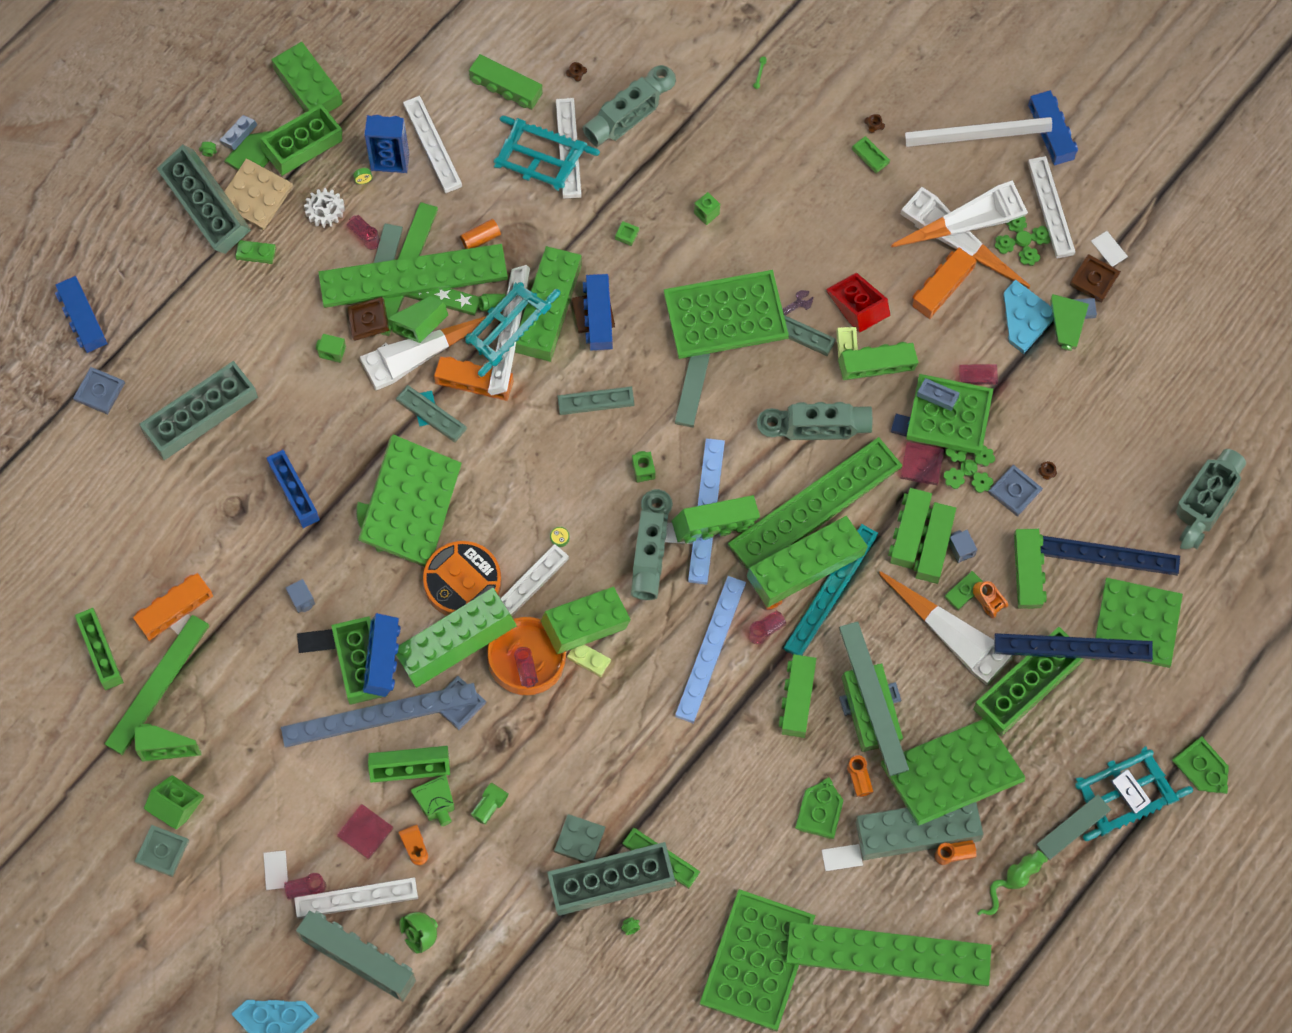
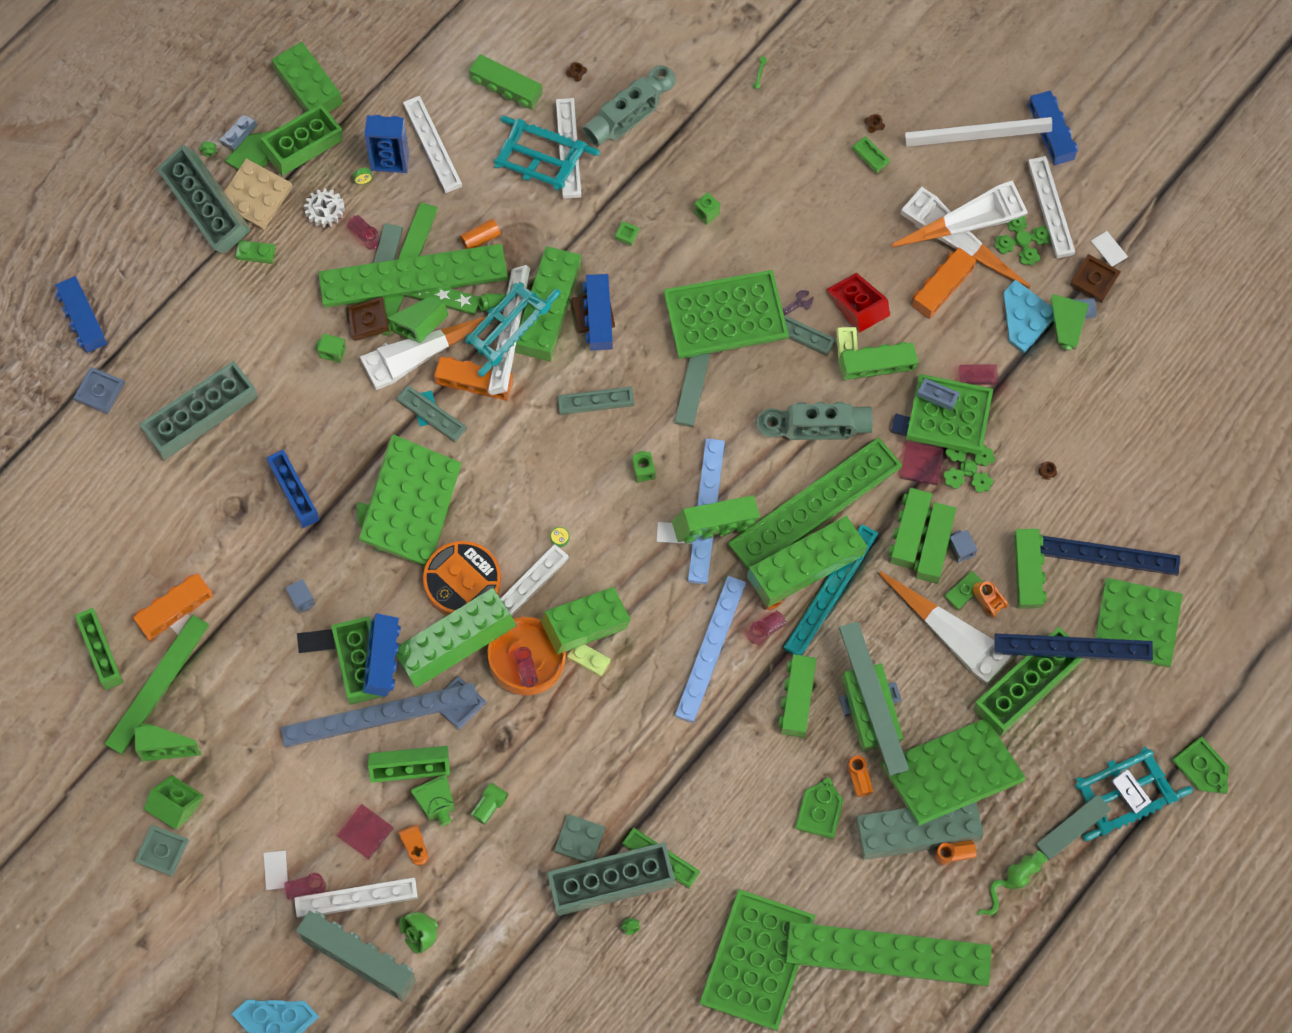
sand green brick [631,489,673,600] -> none
white sticker [822,844,863,871] -> none
sand blue tile [988,465,1043,517] -> none
sand green brick [1176,449,1246,549] -> none

